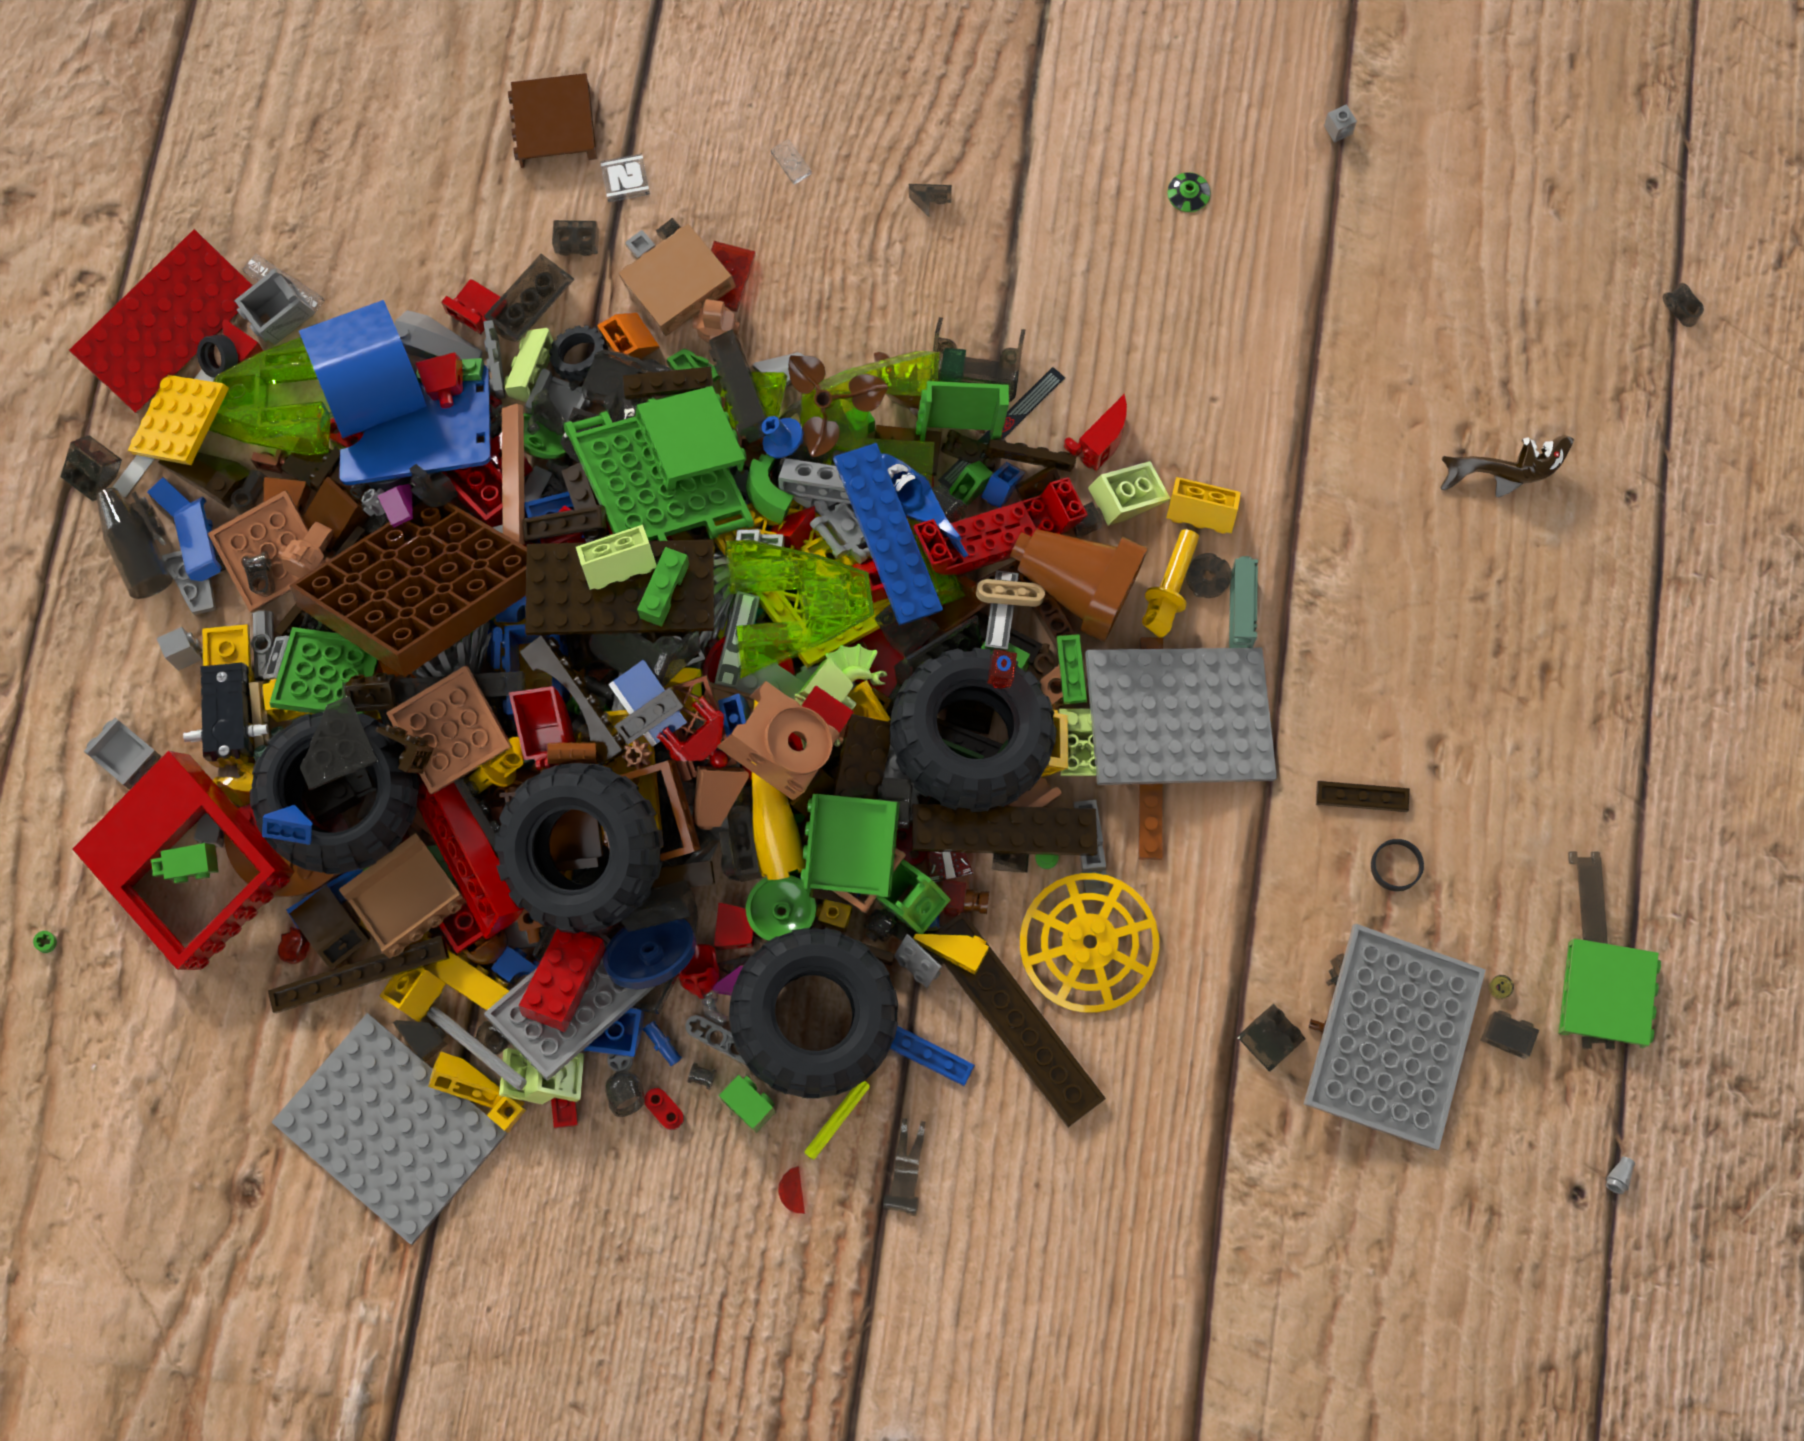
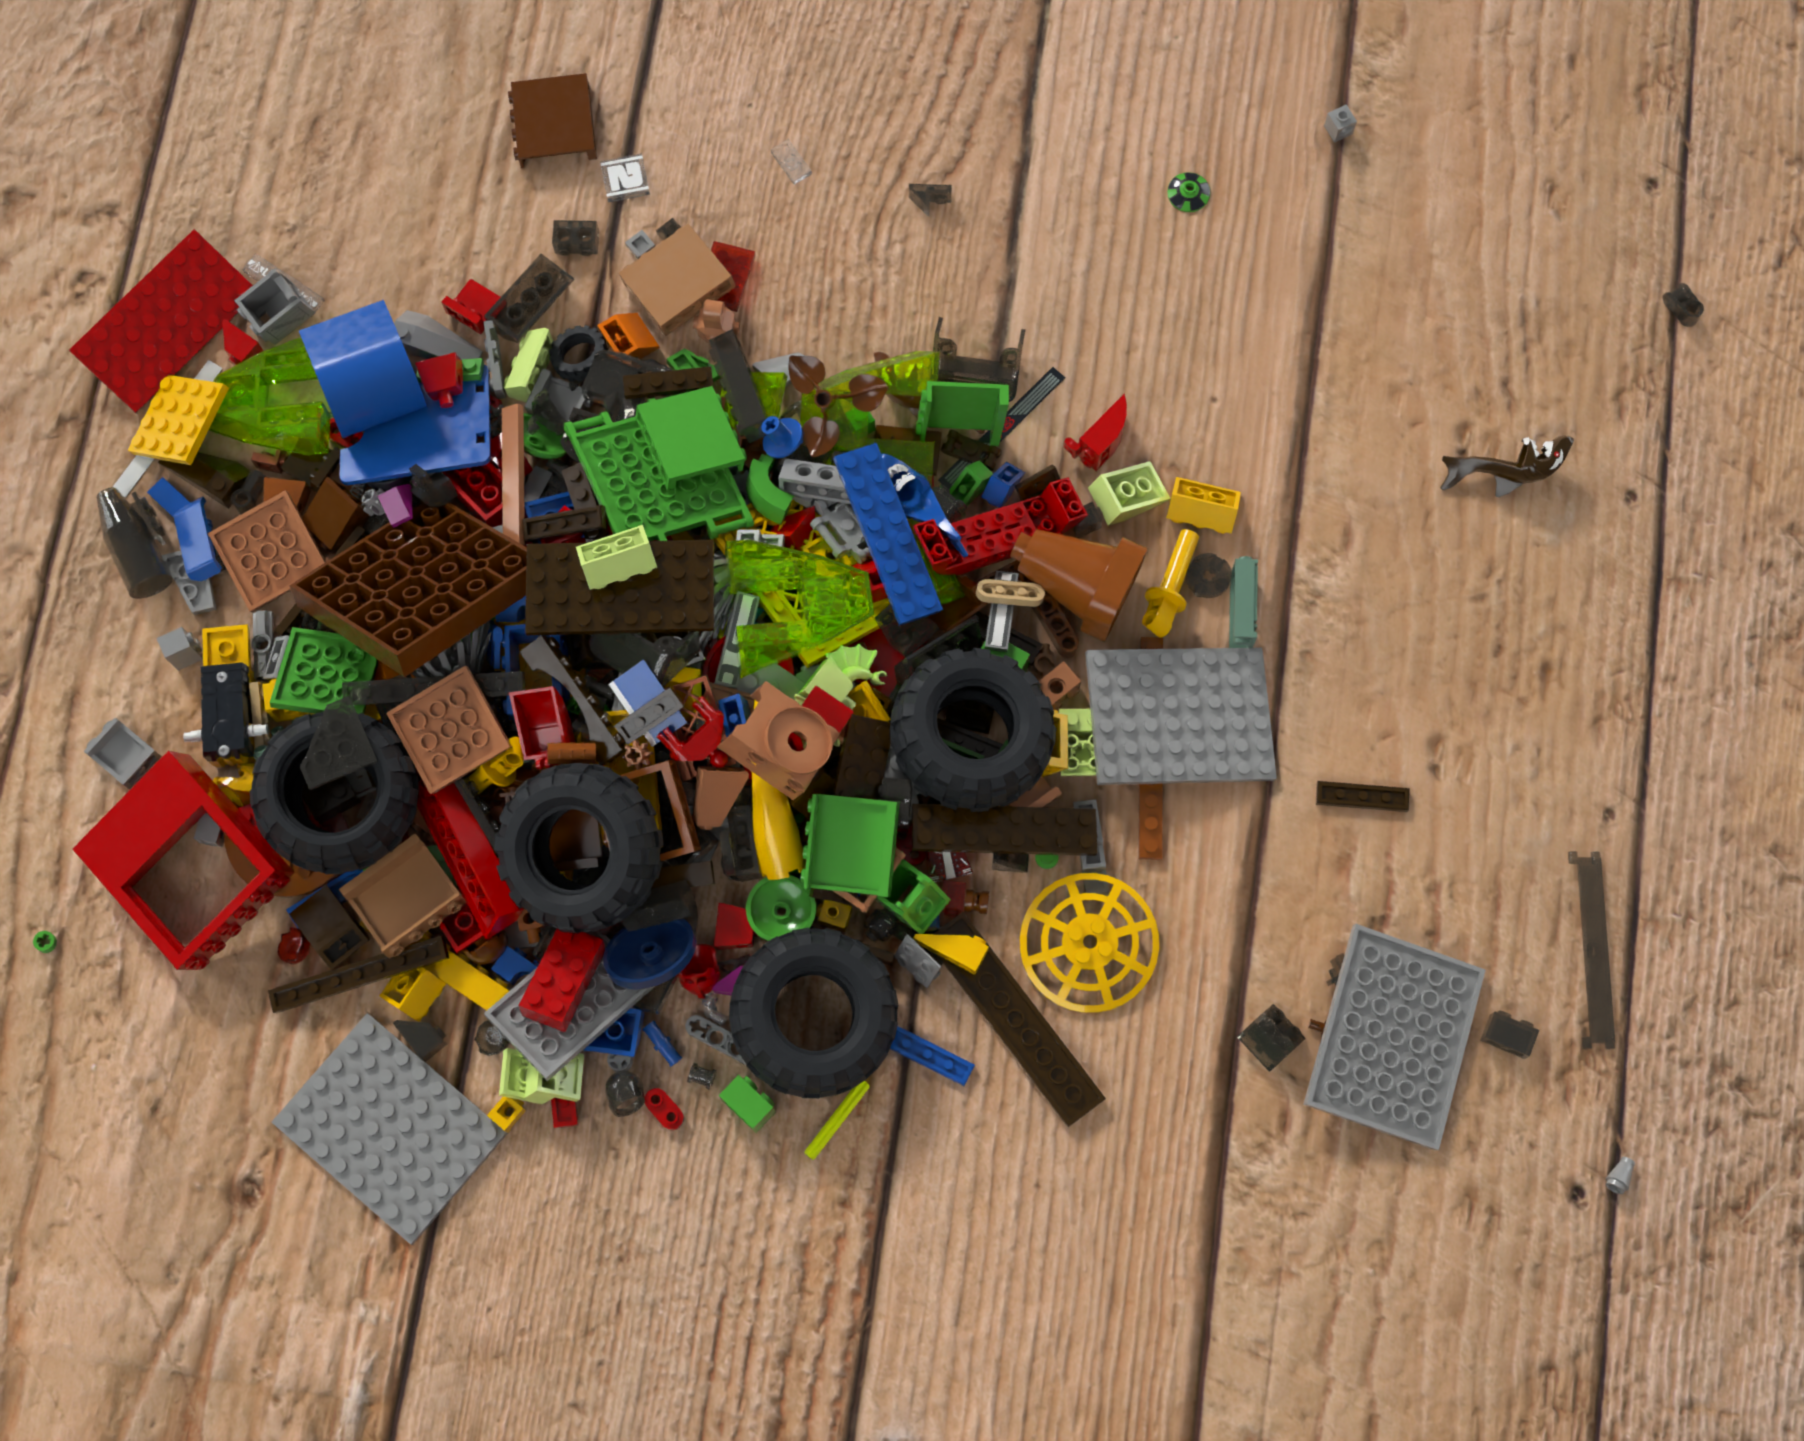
clear smoke slope [60,435,122,501] -> none
bright green brick [151,843,219,884] -> none
black tyre [197,335,238,378] -> none
clear smoke piece [243,551,275,597] -> none
blue slope [262,805,312,845] -> none
nougat piece [278,522,334,578] -> none
dark brown bracket [344,672,397,712] -> none
dark brown bracket [376,725,434,774] -> none
light grey axle [427,1006,527,1090] -> none
yellow slope [428,1052,502,1108] -> none
bright green arch [637,547,689,627] -> none
clear red tile [778,1166,805,1214] -> none
clear smoke flag [883,1118,926,1216] -> none
clear green slope [940,347,966,383] -> none
dark brown plate [985,438,1077,472] -> none
clear red brick [987,649,1017,688] -> none
bright green plate [1056,634,1087,704] -> none
black tyre [1371,839,1424,891] -> none
clear smoke tile [1489,975,1514,999] -> none
bright green panel [1558,938,1661,1048] -> none

